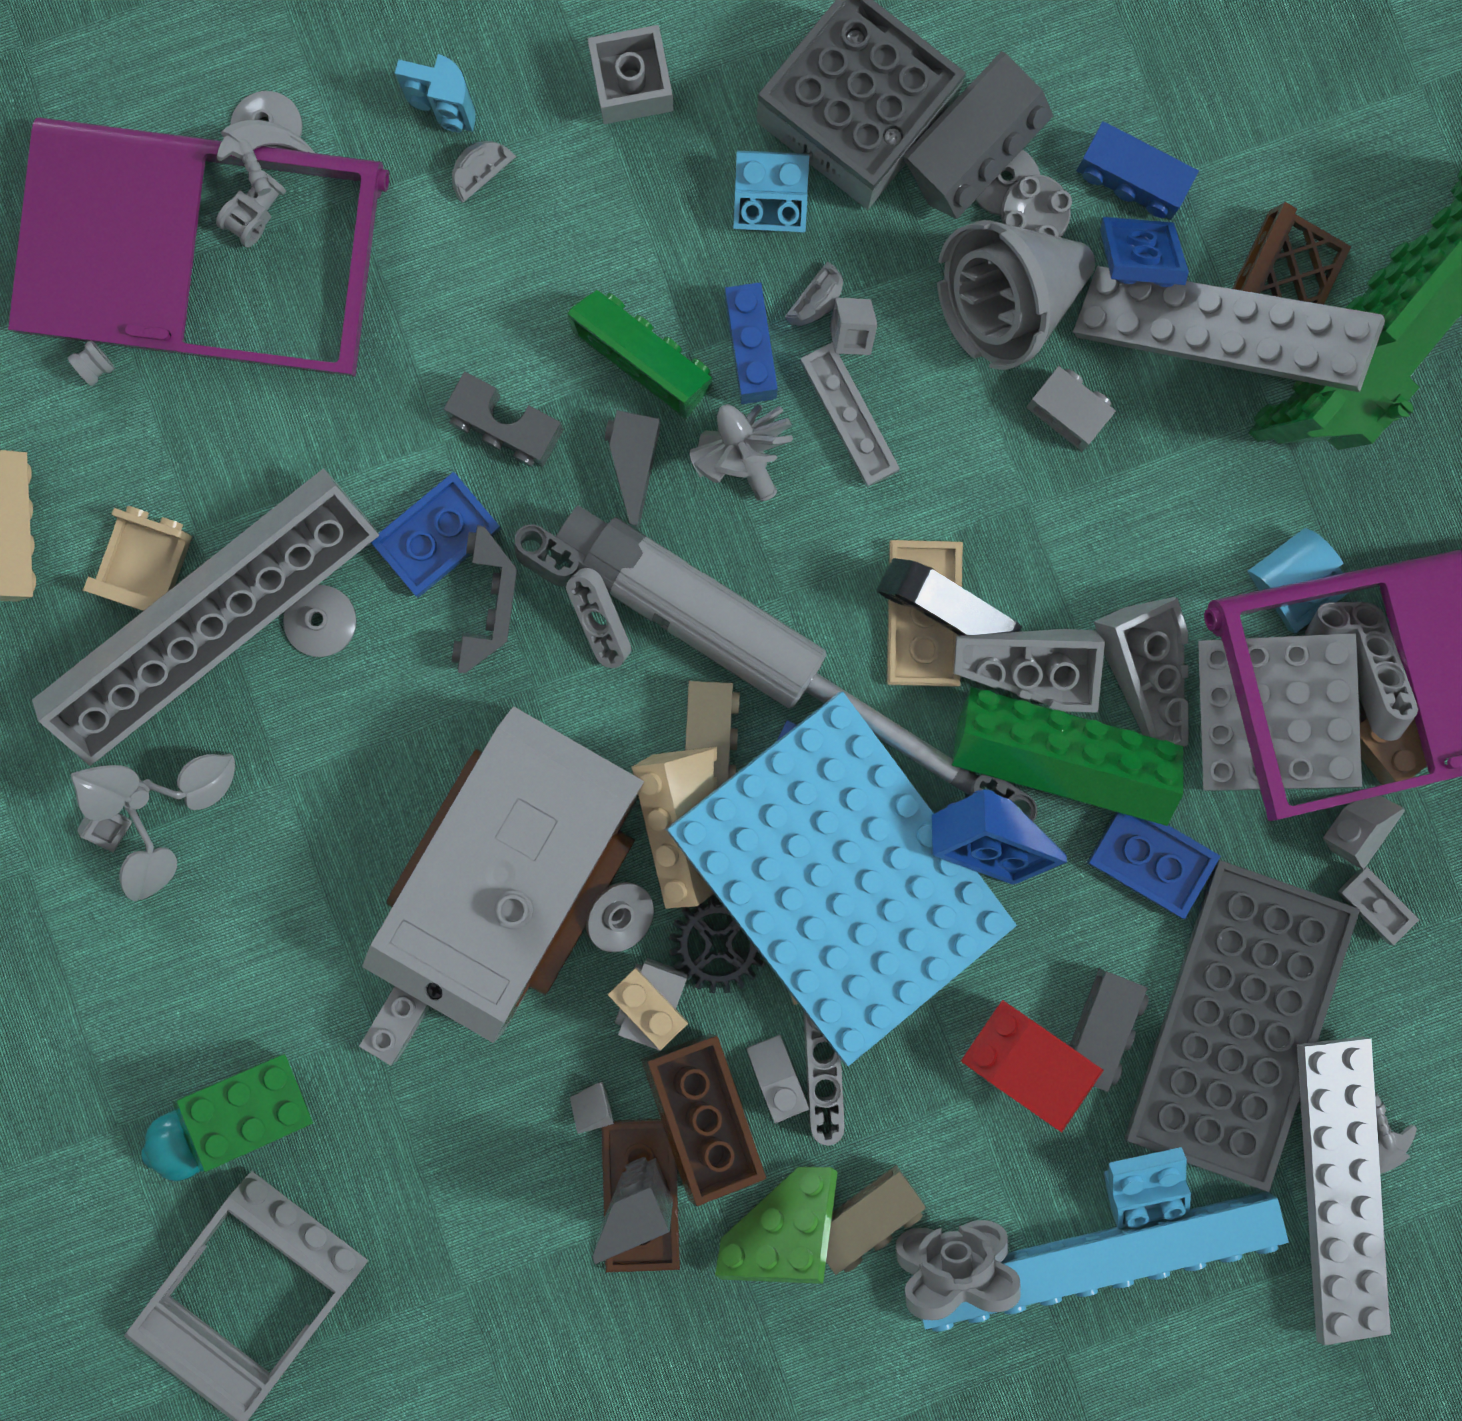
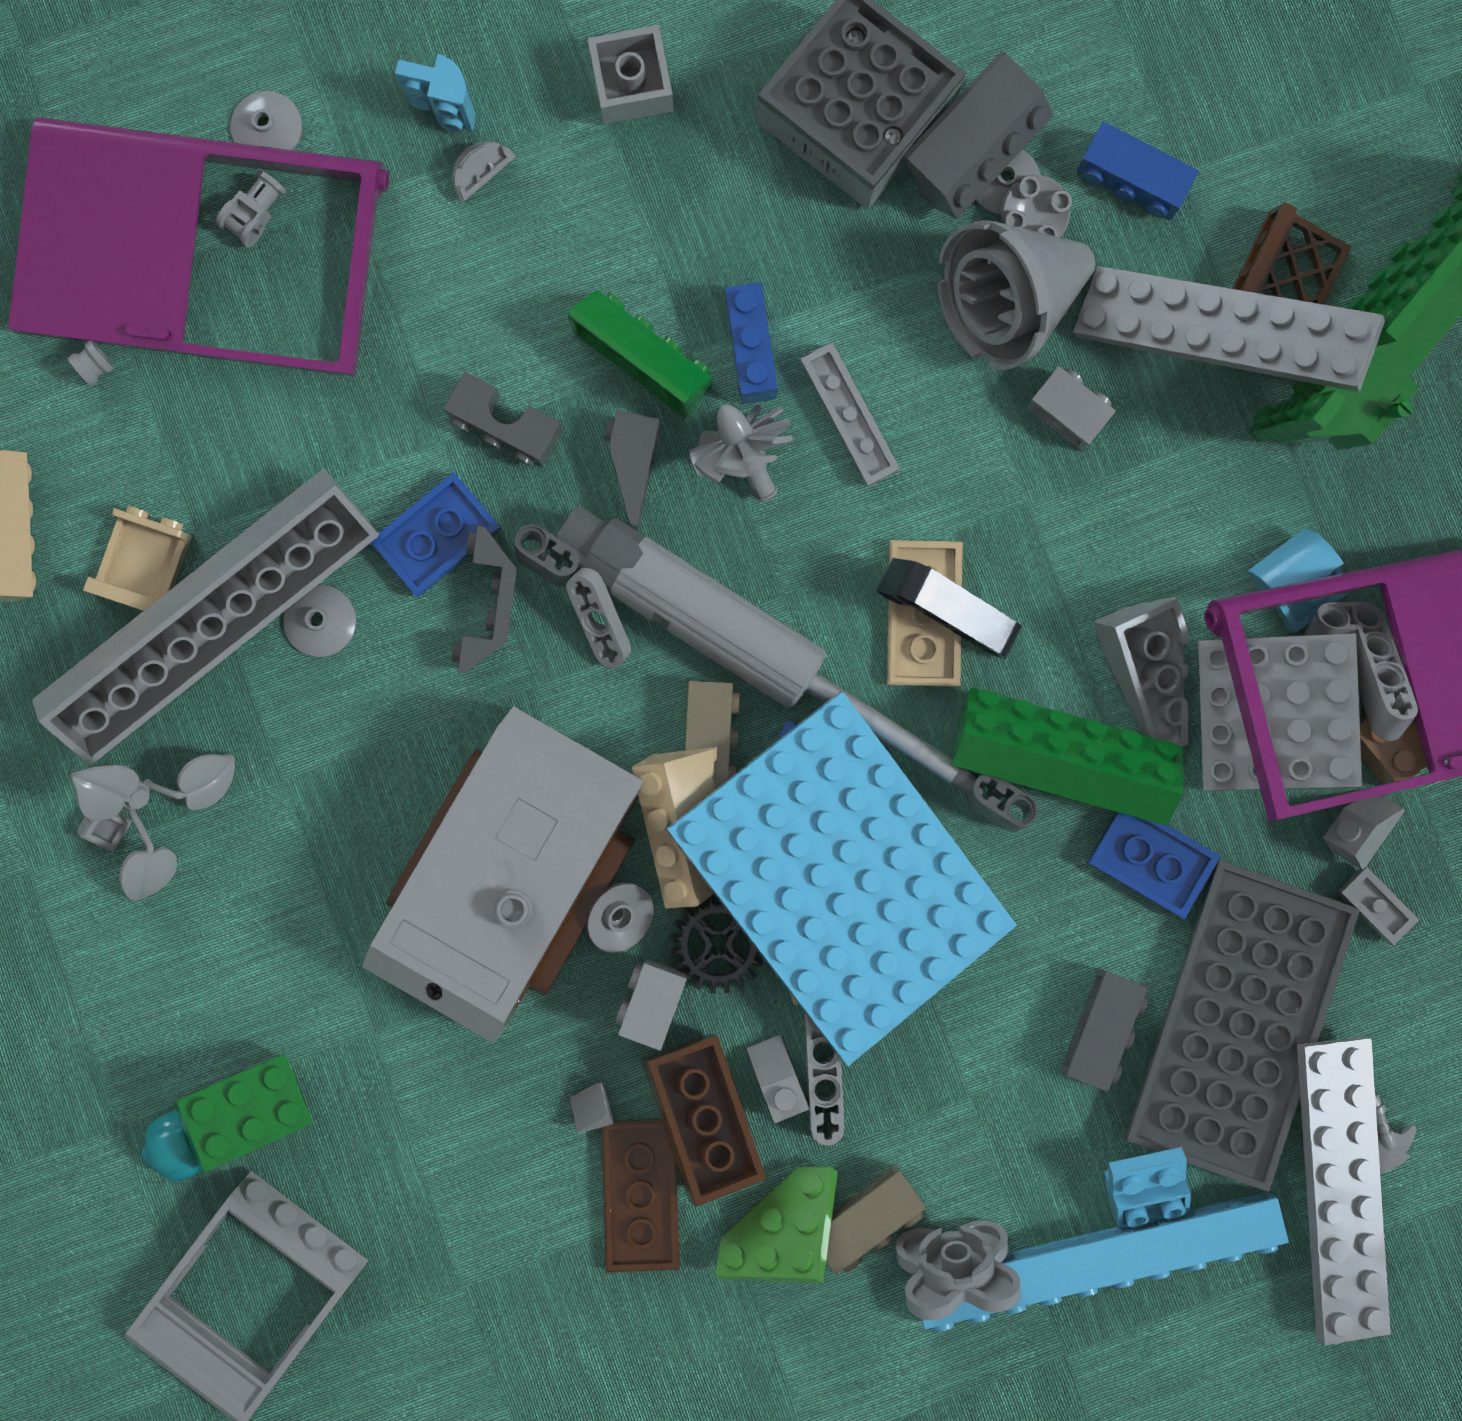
light grey piece [217,120,315,196] -> none
light grey brick [359,986,430,1066] -> none
dark grey slope [592,1157,673,1264] -> none
tan plate [608,968,688,1051] -> none
medium azure brick [733,150,809,232] -> none
light grey plate [785,262,843,326] -> none
light grey brick [830,297,877,355] -> none
blue slope [932,789,1067,885] -> none
light grey wedge [953,629,1105,712] -> none
red slope [961,1000,1104,1133] -> none
blue plate [1100,217,1189,287] -> none

